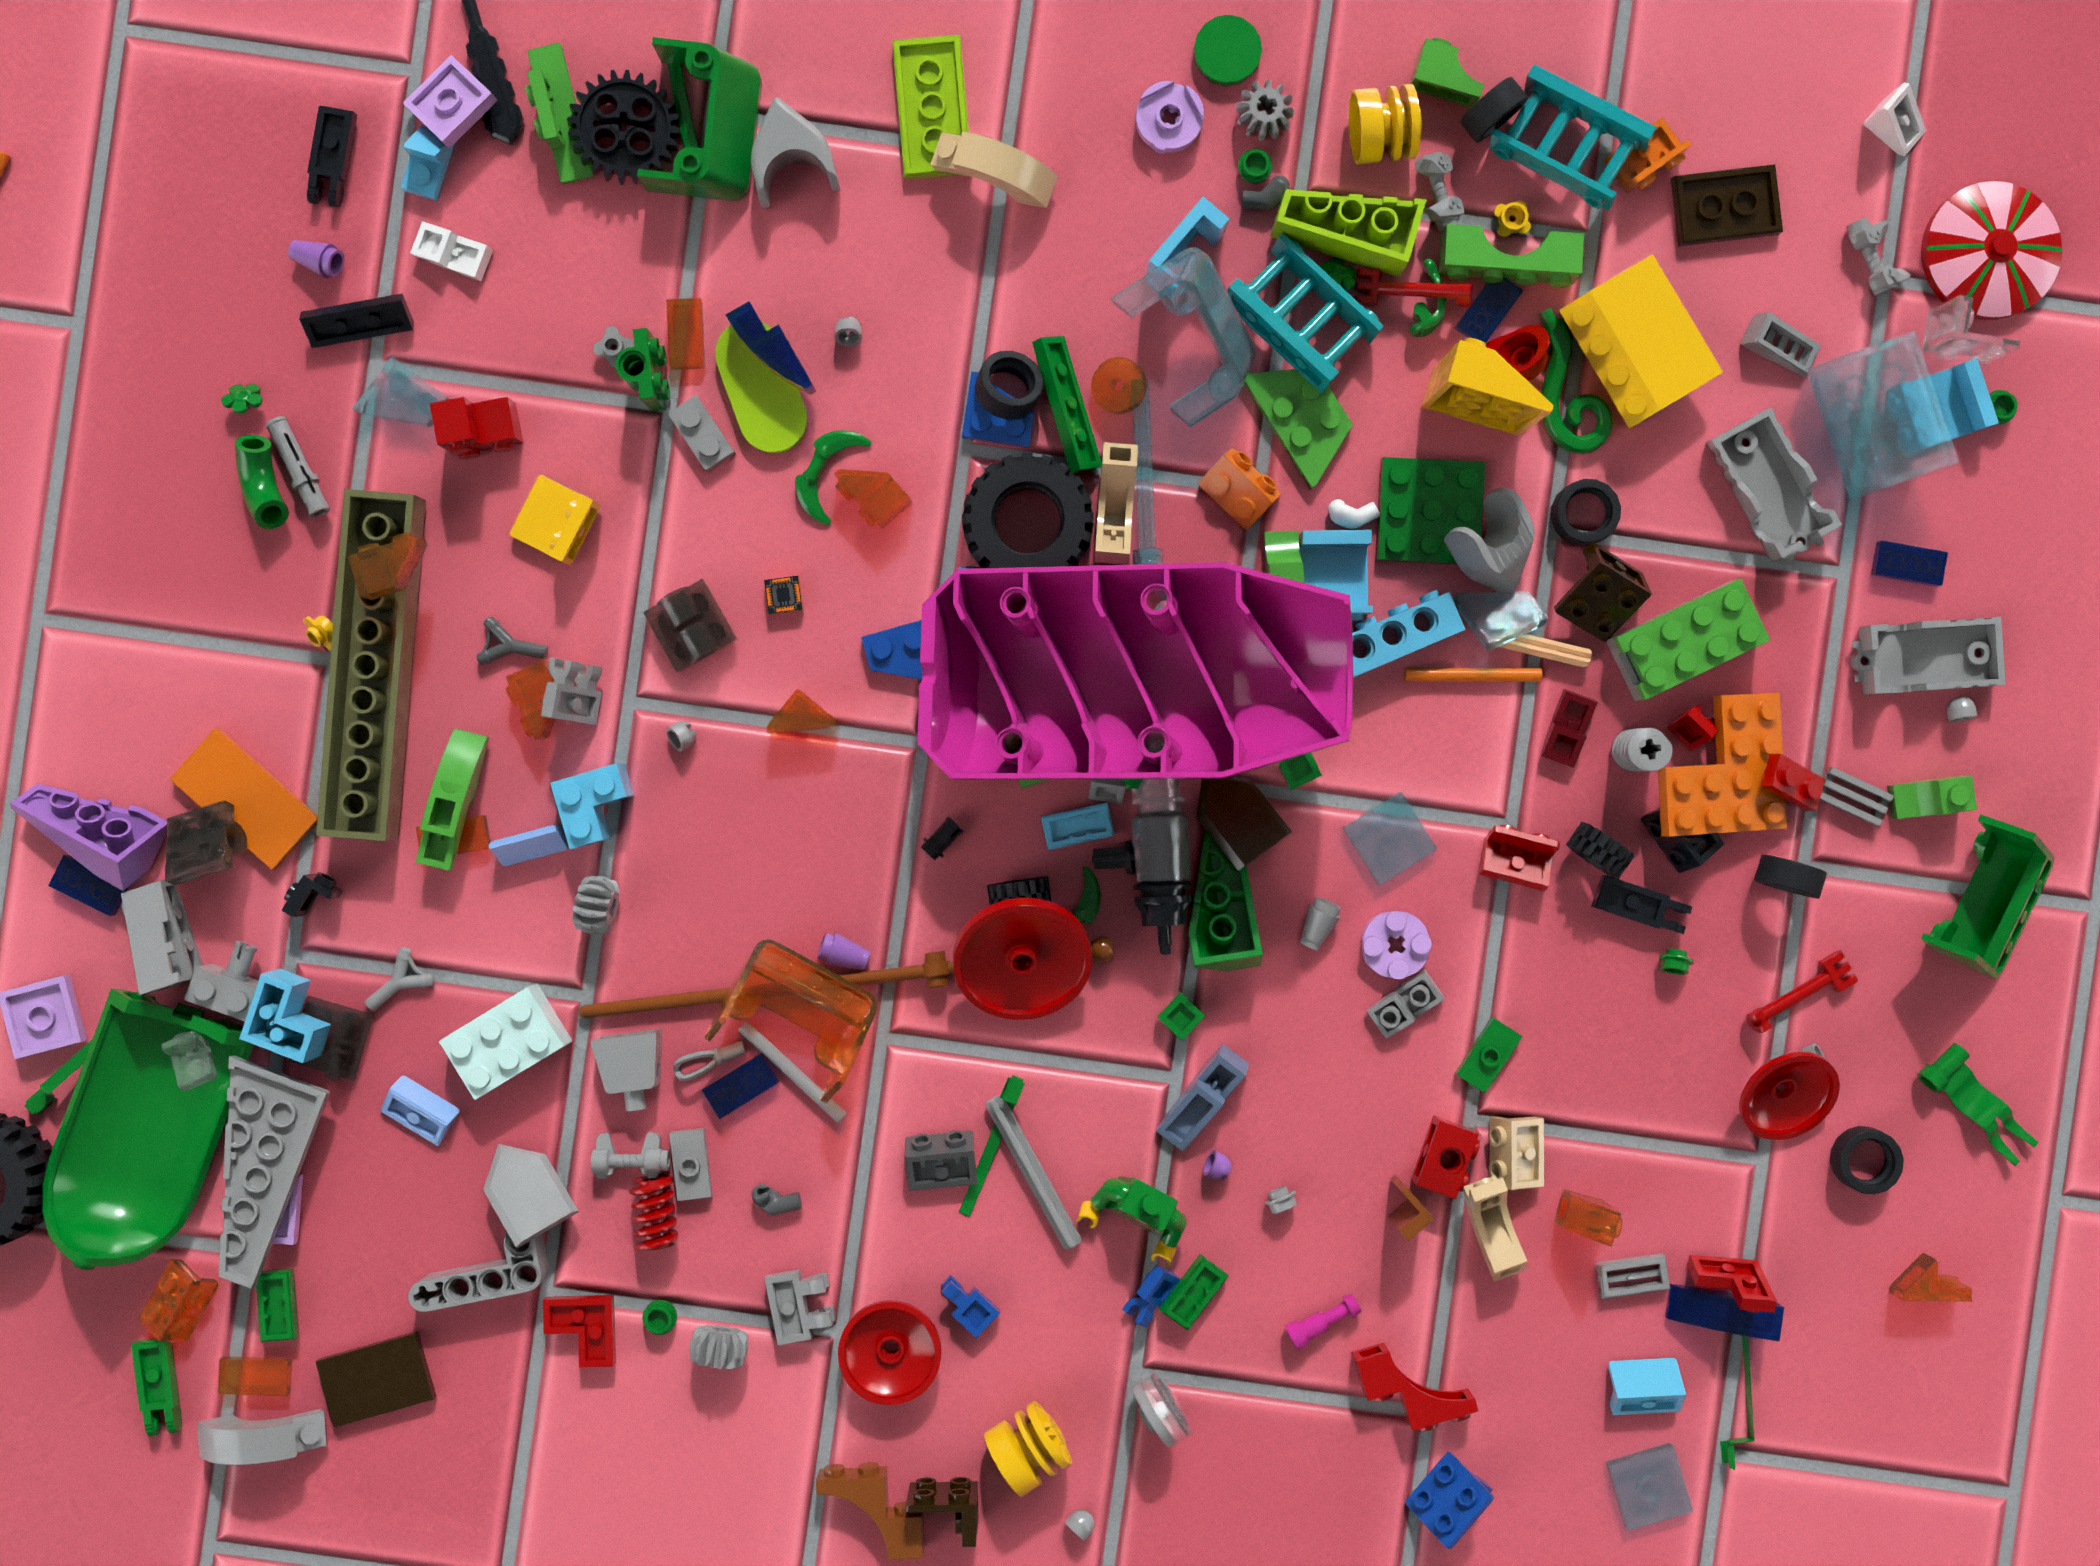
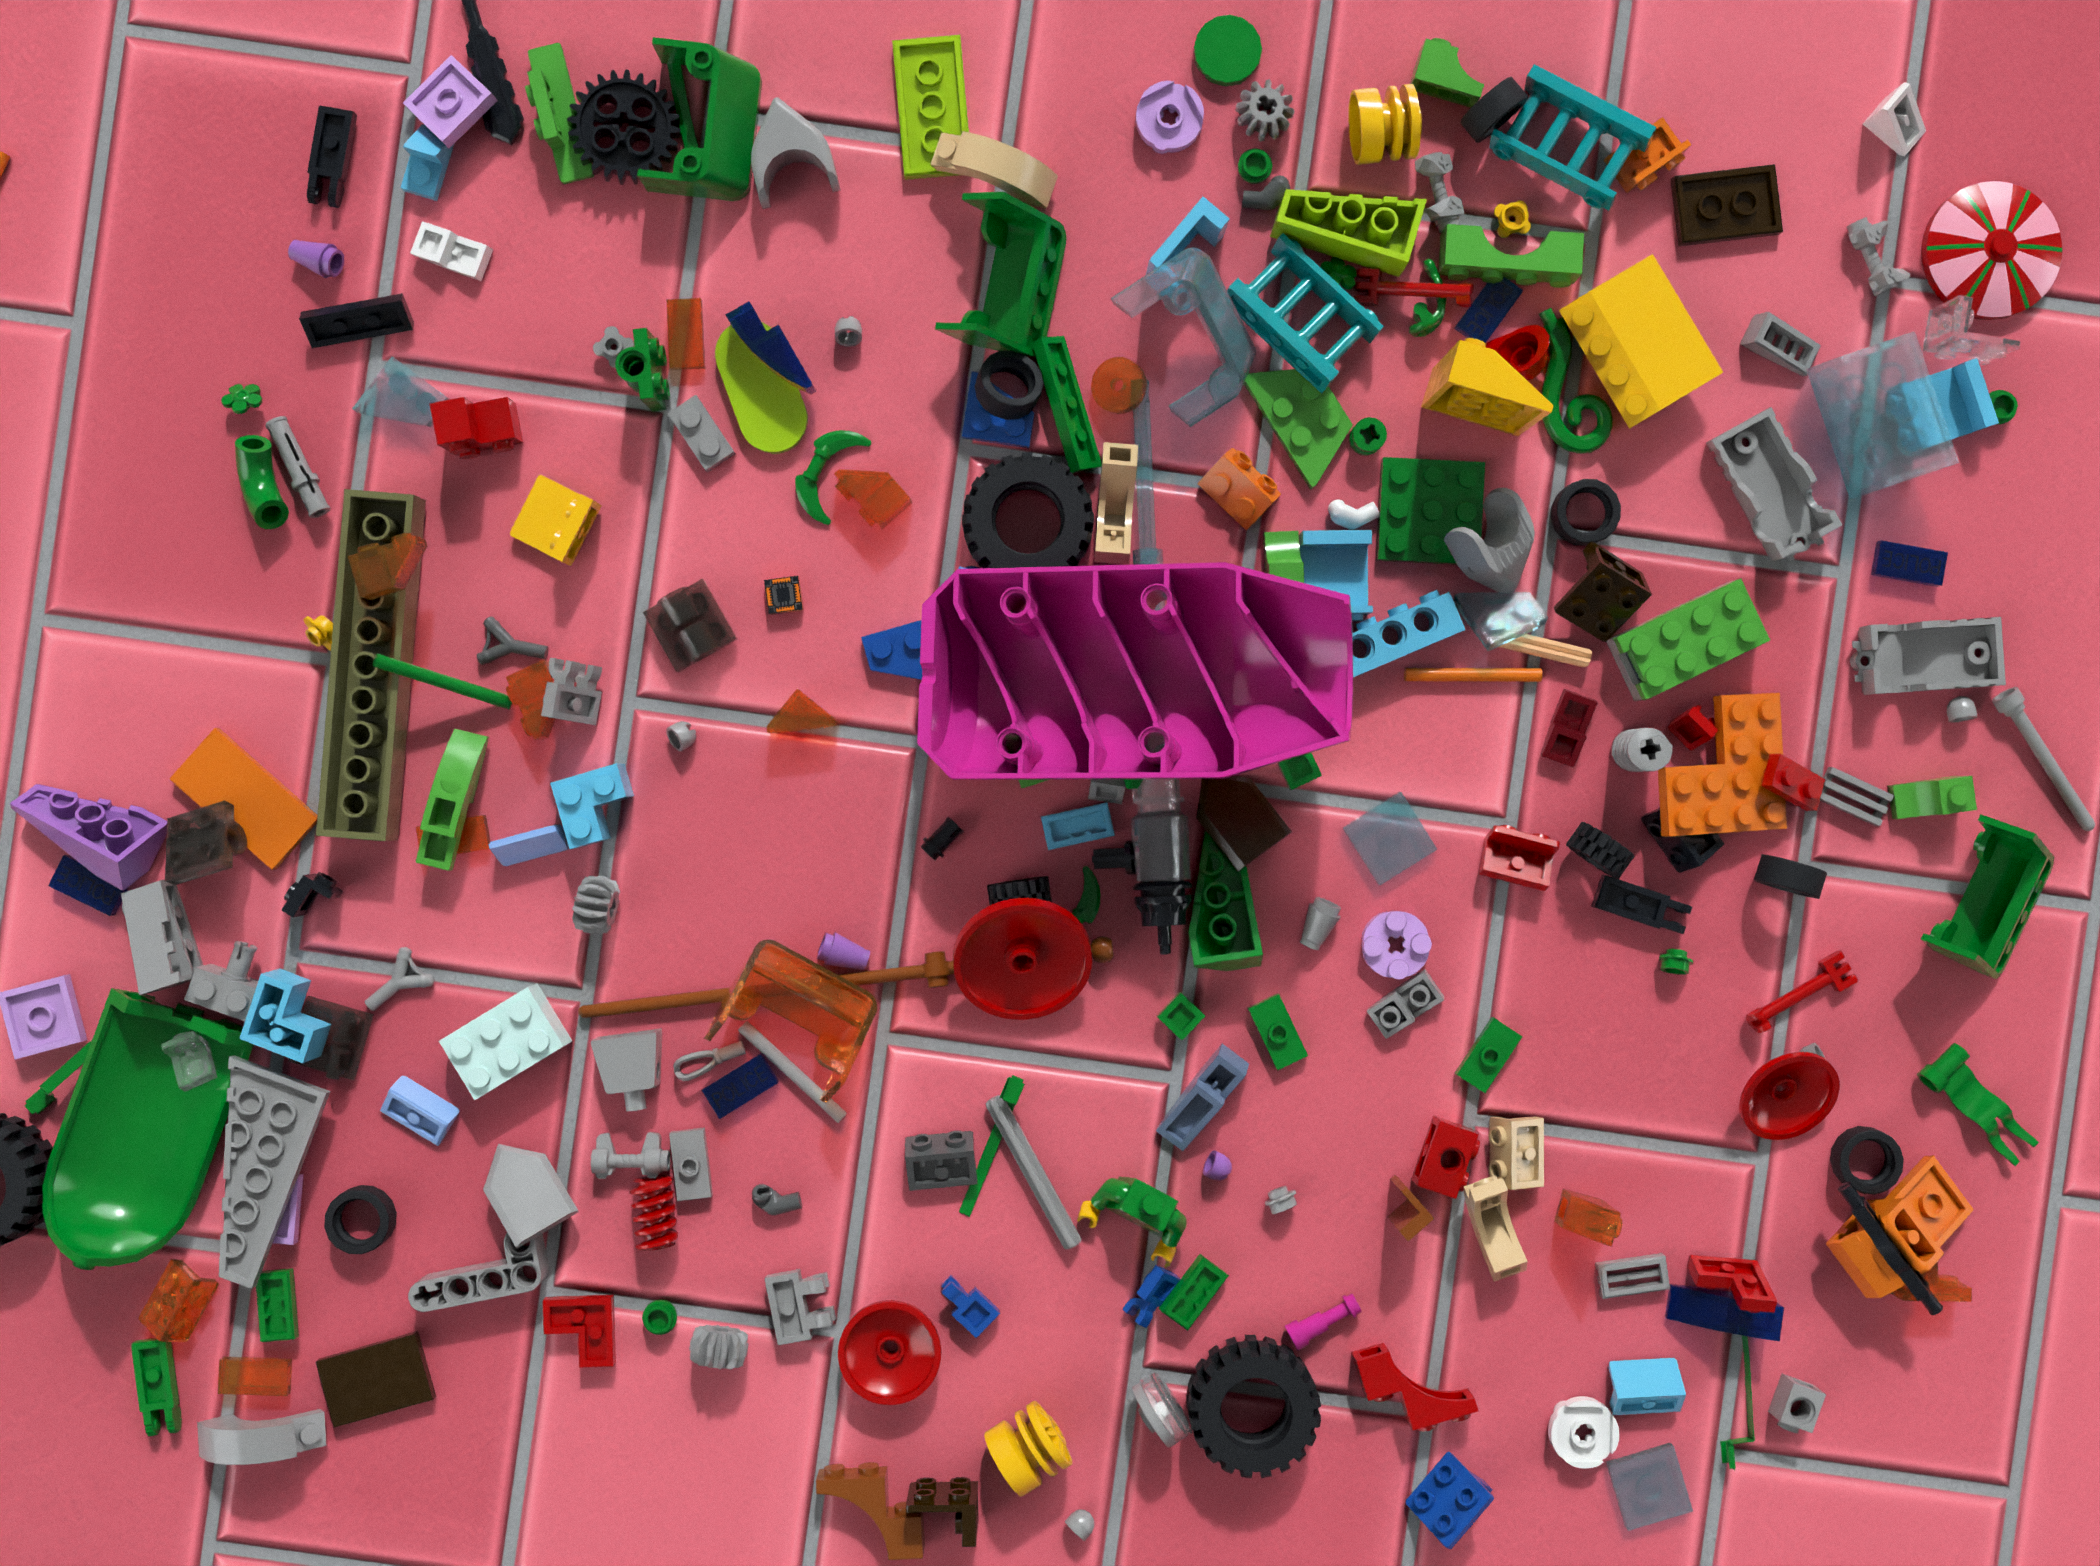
none -> black tyre [324,1185,397,1254]
none -> green bar [373,653,513,710]
none -> green windscreen [935,192,1067,356]
none -> black tyre [1186,1335,1321,1478]
none -> green plate [1247,993,1308,1070]
none -> green wheel [1349,417,1387,456]
none -> white plate [1548,1396,1619,1469]
none -> light grey brick [1768,1373,1826,1433]
none -> orange piece [1826,1155,1974,1315]
none -> light grey piece [1992,687,2095,831]

